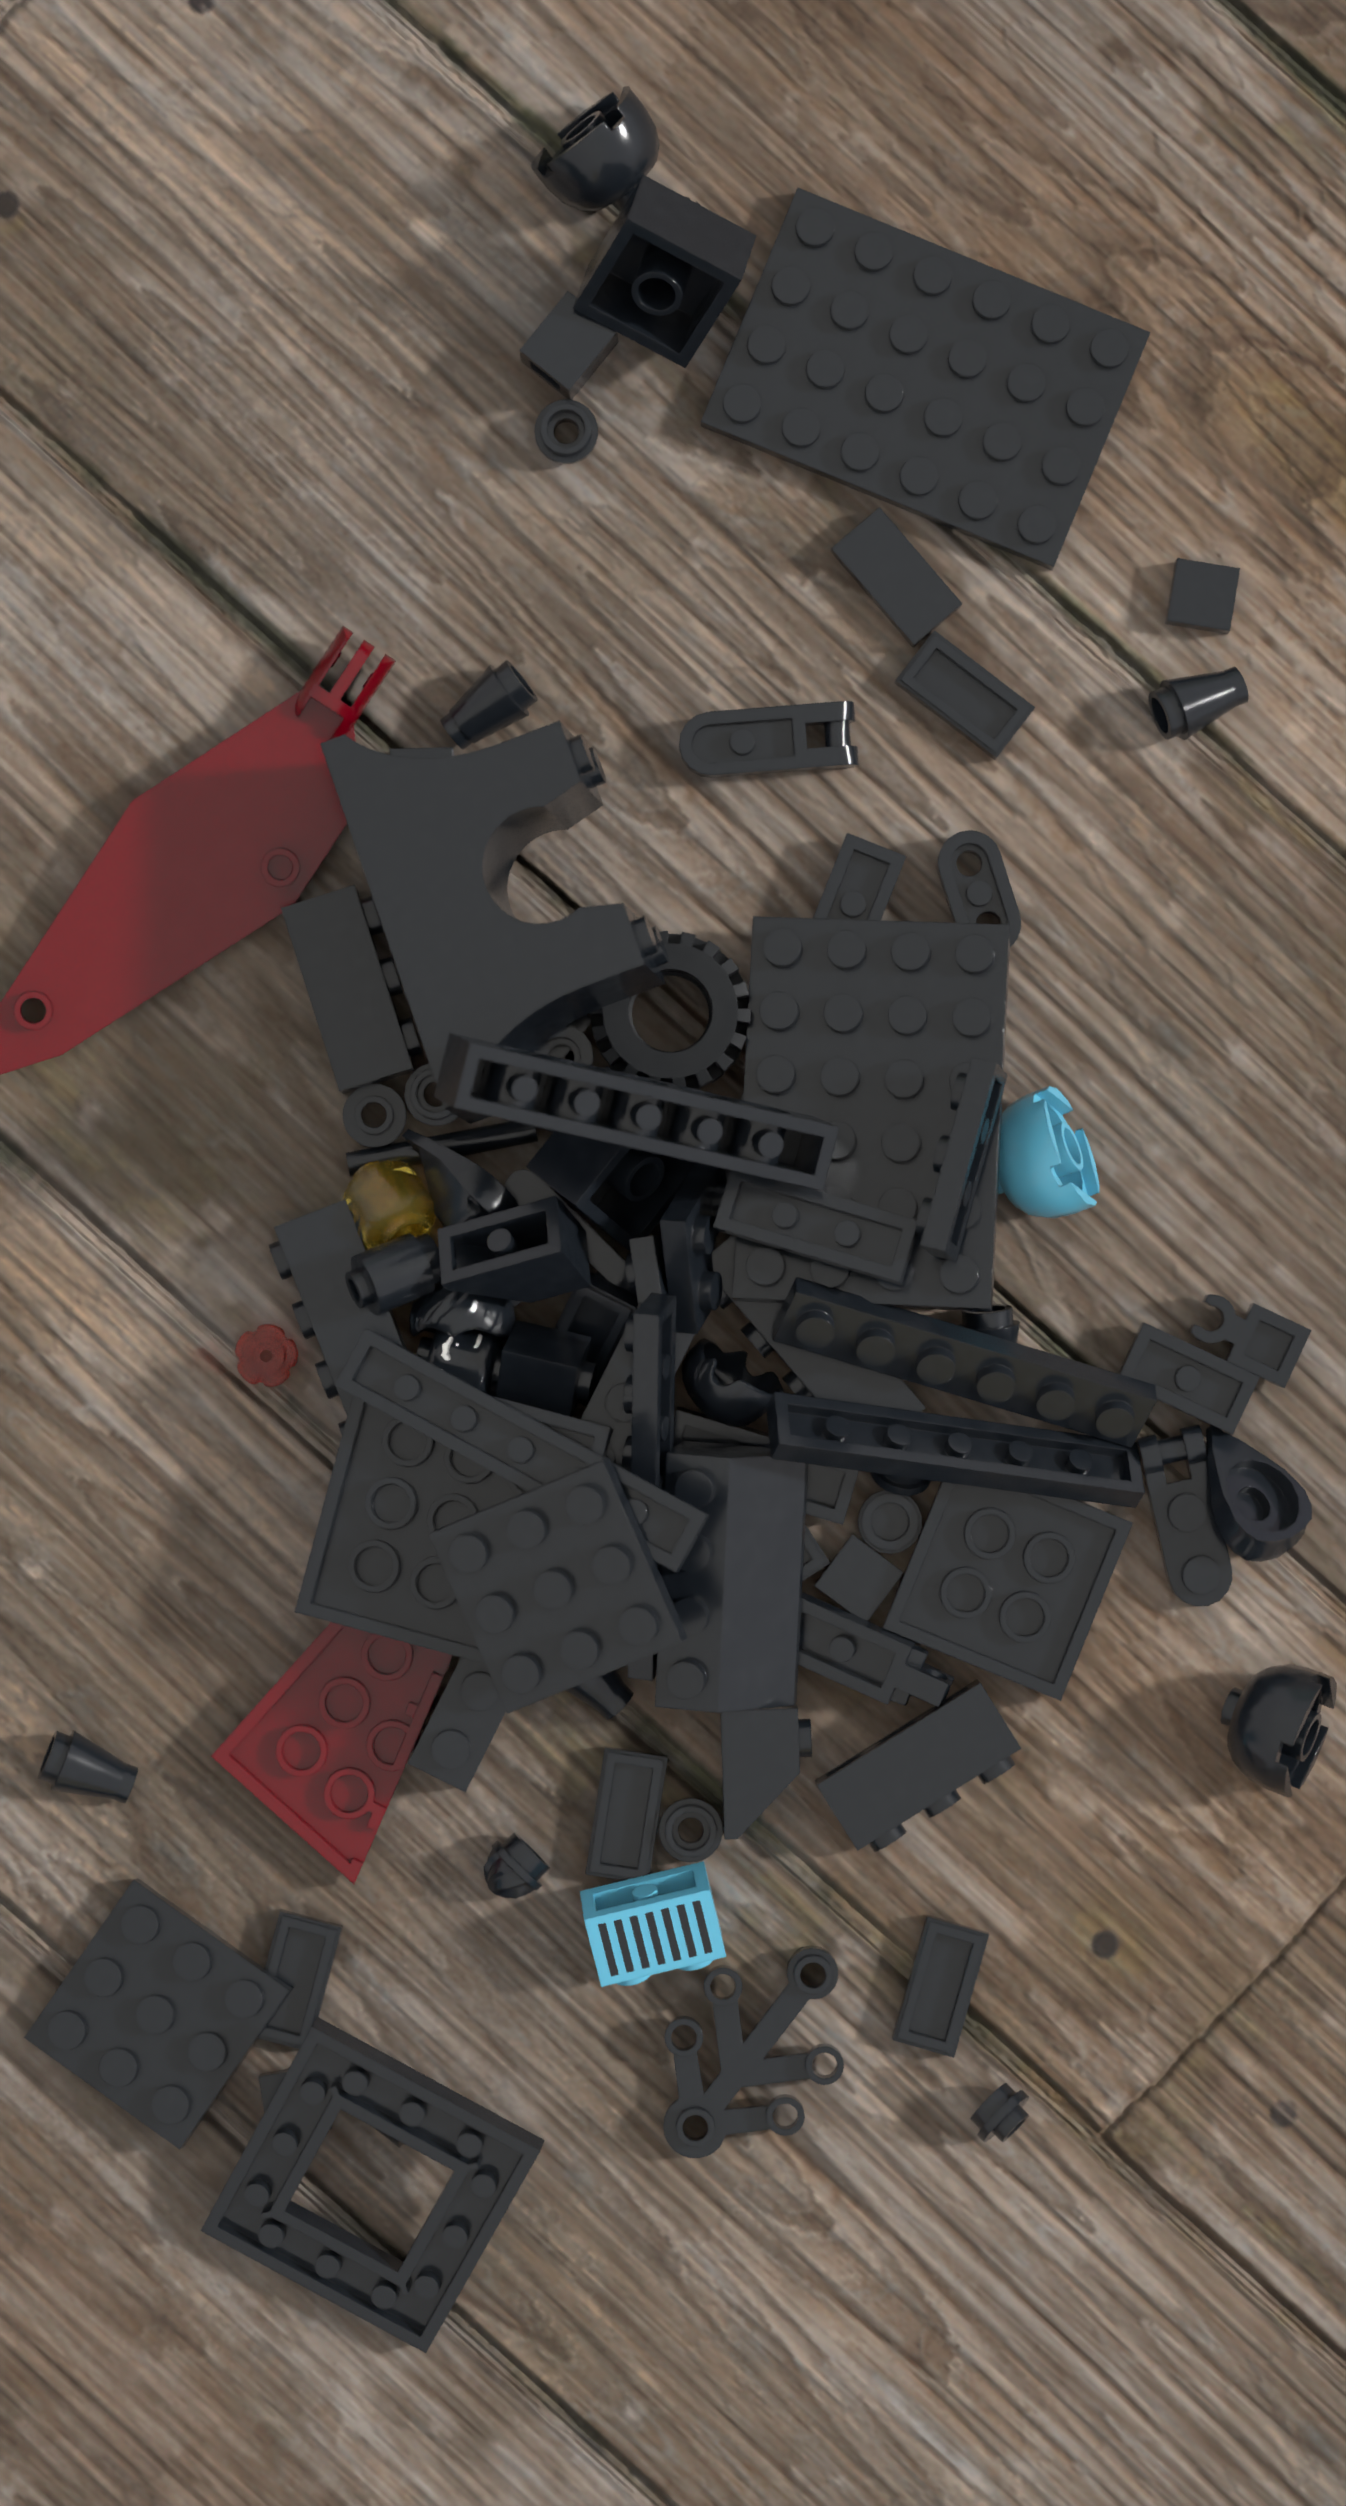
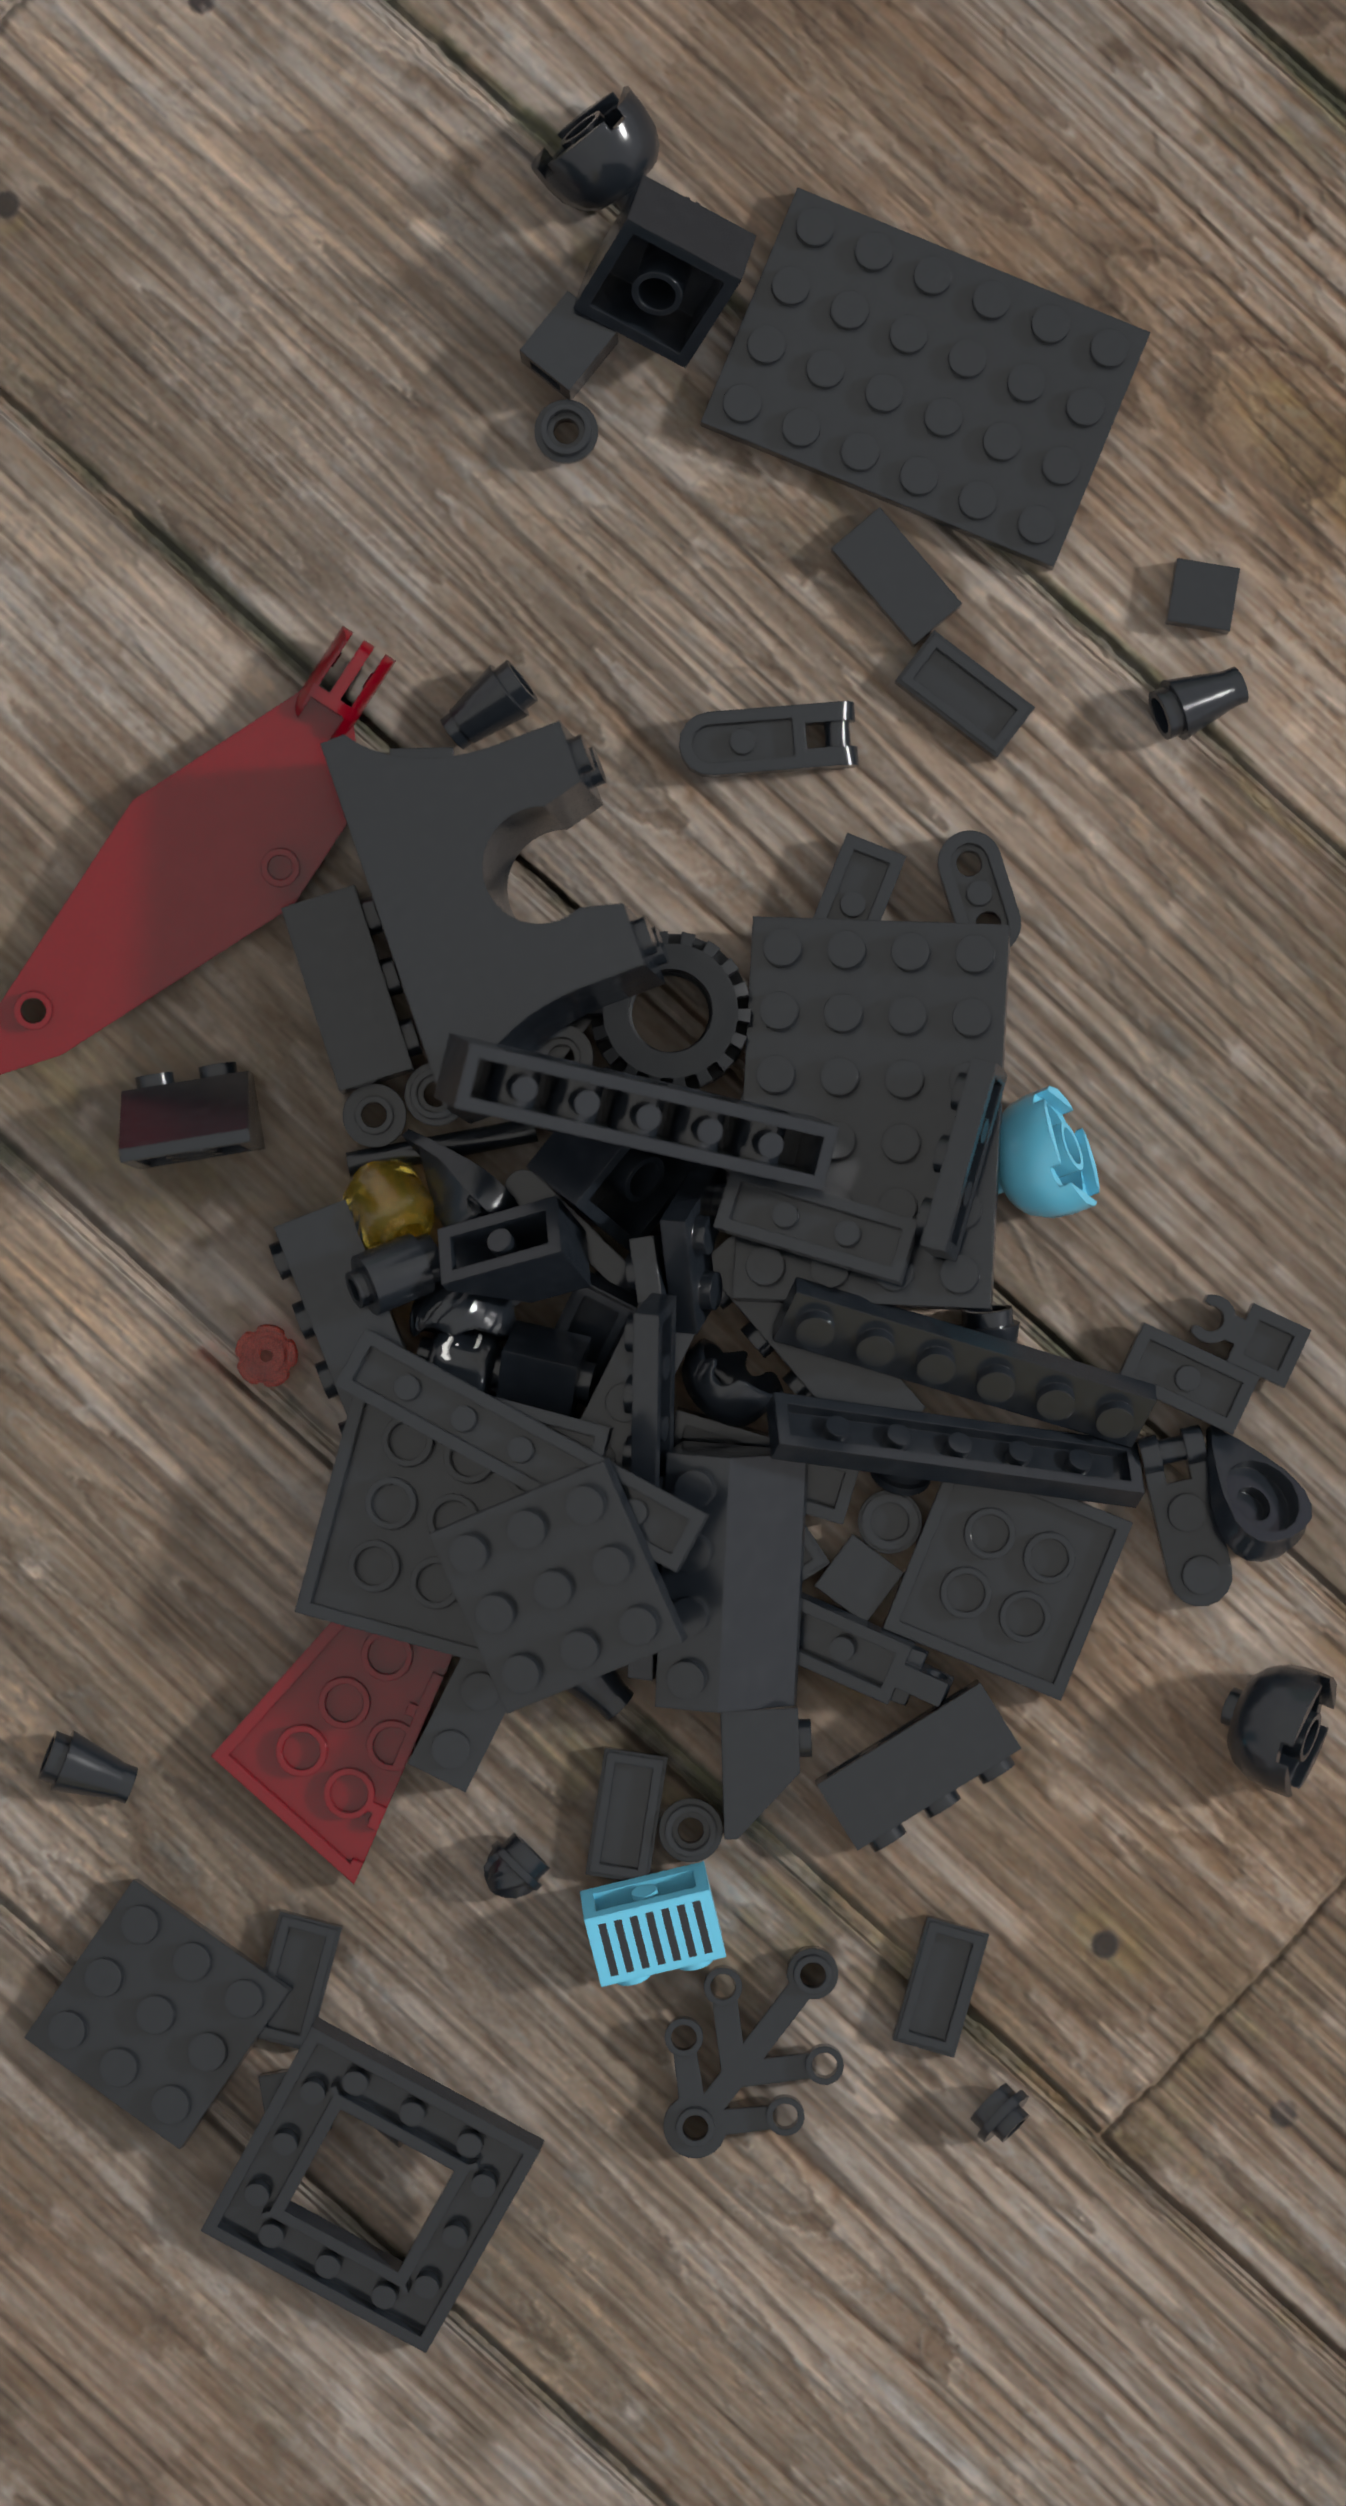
none -> black slope [118,1062,265,1169]

